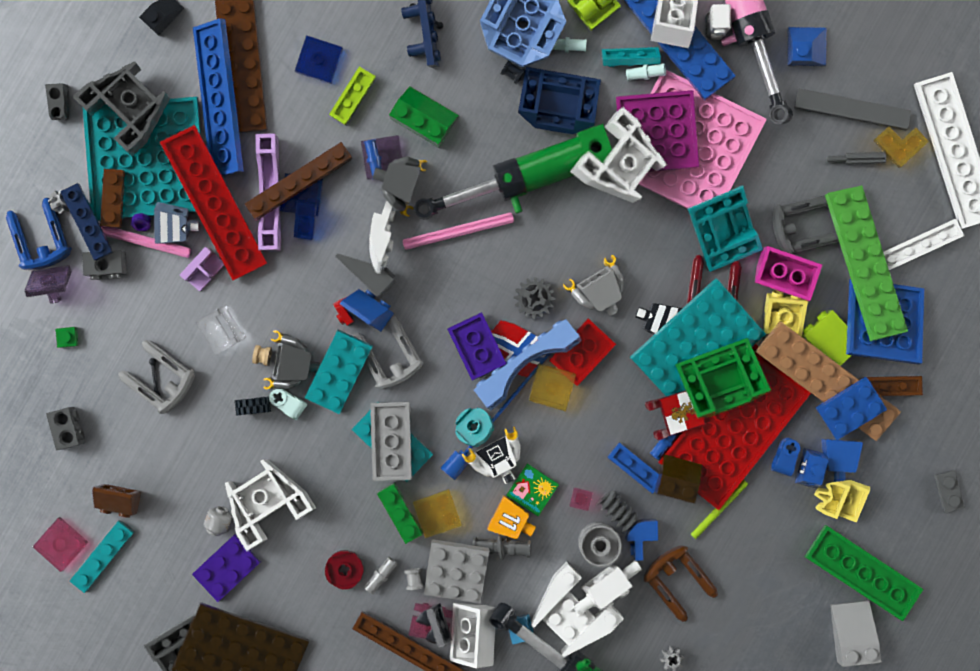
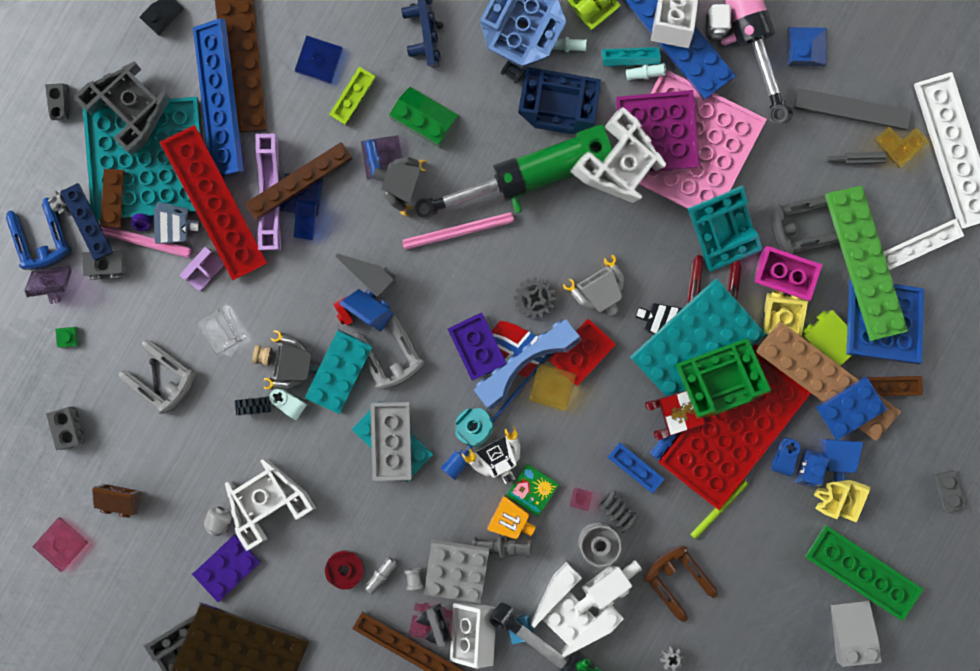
teal plate [69,520,134,593] -> none
white slope [369,201,396,274] -> none
green arch [377,482,423,544] -> none
clear yellow plate [413,489,462,539] -> none
blue brick [625,519,658,561] -> none
dark brown slope [654,454,702,504] -> none

